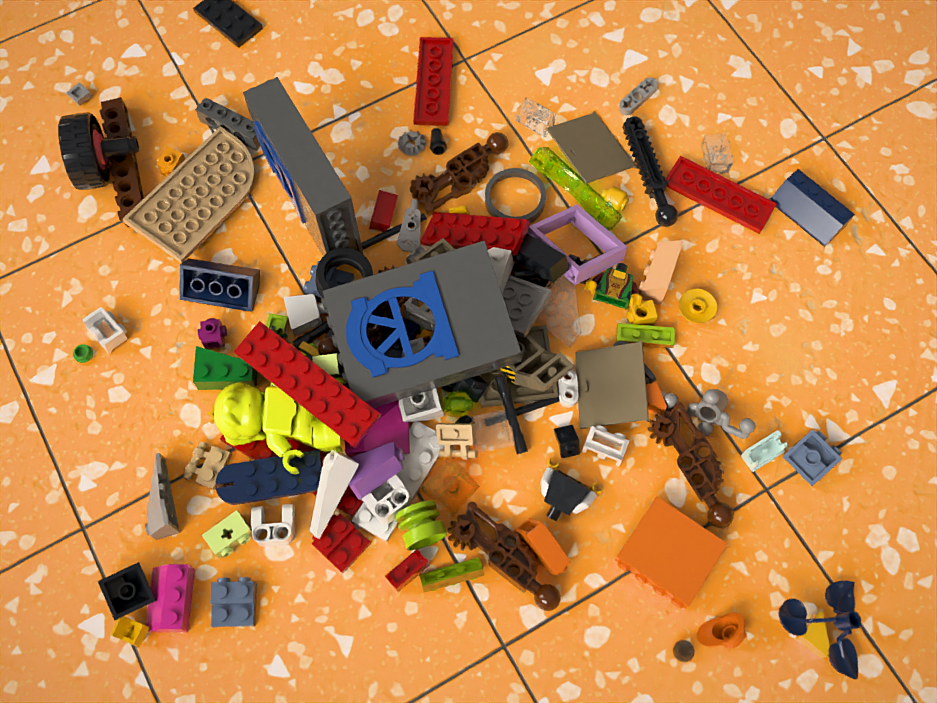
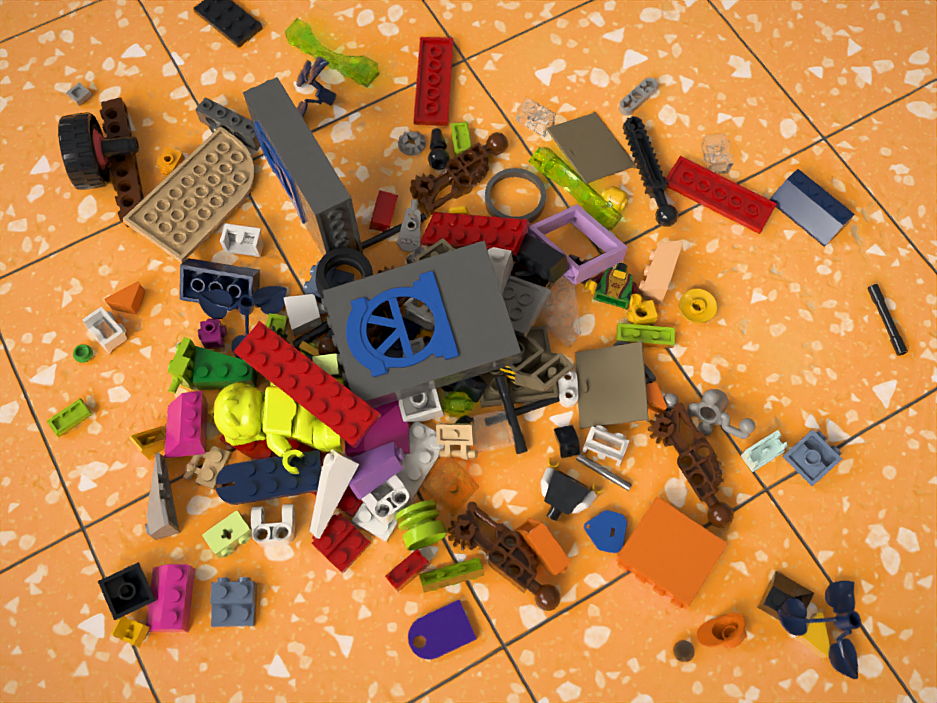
none -> lime plate [47,398,93,437]
none -> orange slope [104,281,146,315]
none -> yellow slope [129,426,166,460]
none -> dark pink slope [164,391,208,458]
none -> lime plate [167,337,196,394]
none -> dark blue plant [198,286,287,360]
none -> white window [220,223,264,257]
none -> clear neon green arch [285,18,379,88]
none -> dark blue plant [296,56,336,118]
none -> dark purple tile [408,600,477,660]
none -> black piece [428,148,450,170]
none -> lime plate [450,121,472,156]
none -> flat silver bar [576,453,632,491]
none -> blue piece [584,510,627,553]
none -> slope [757,571,814,621]
none -> black piece [867,284,908,356]

